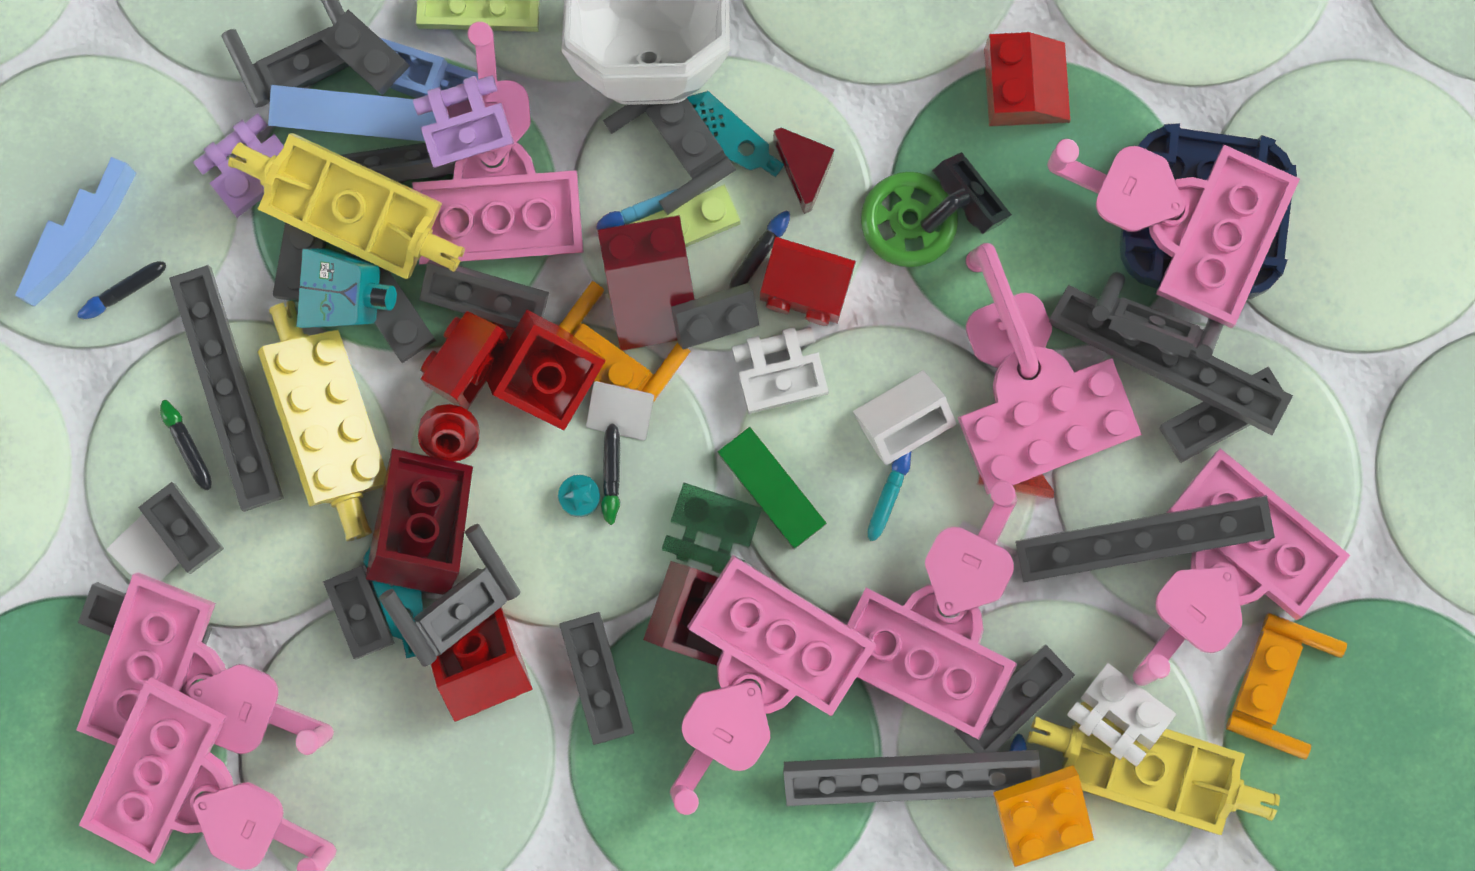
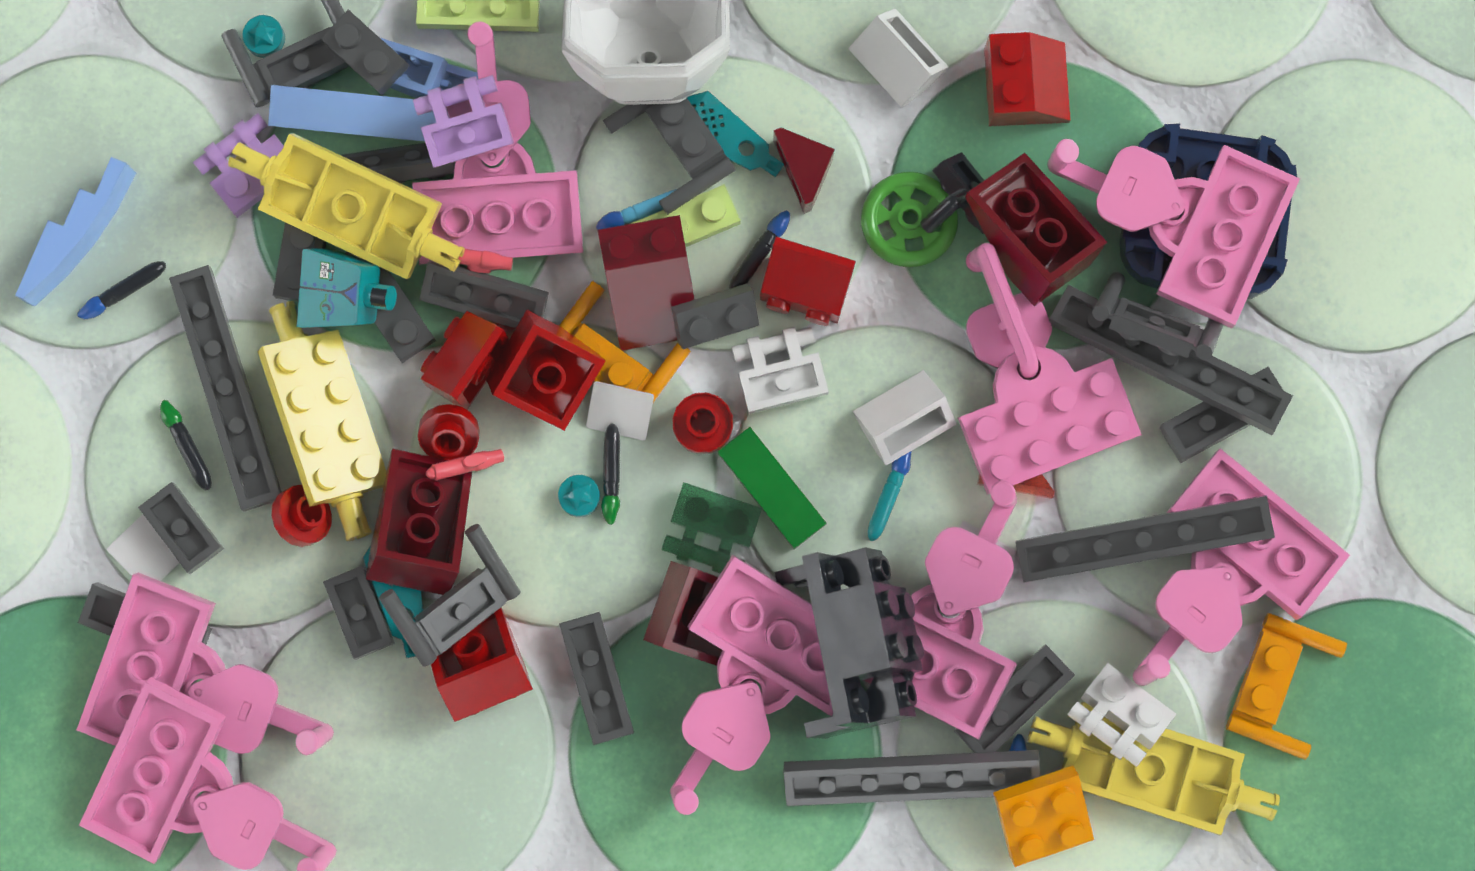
none -> teal tile [242,15,285,58]
none -> red plate [271,484,332,547]
none -> coral piece [426,449,504,481]
none -> coral piece [458,249,513,273]
none -> red plate [672,392,733,454]
none -> piece [774,547,924,739]
none -> white brick [848,9,948,108]
none -> dark red slope [965,153,1107,307]

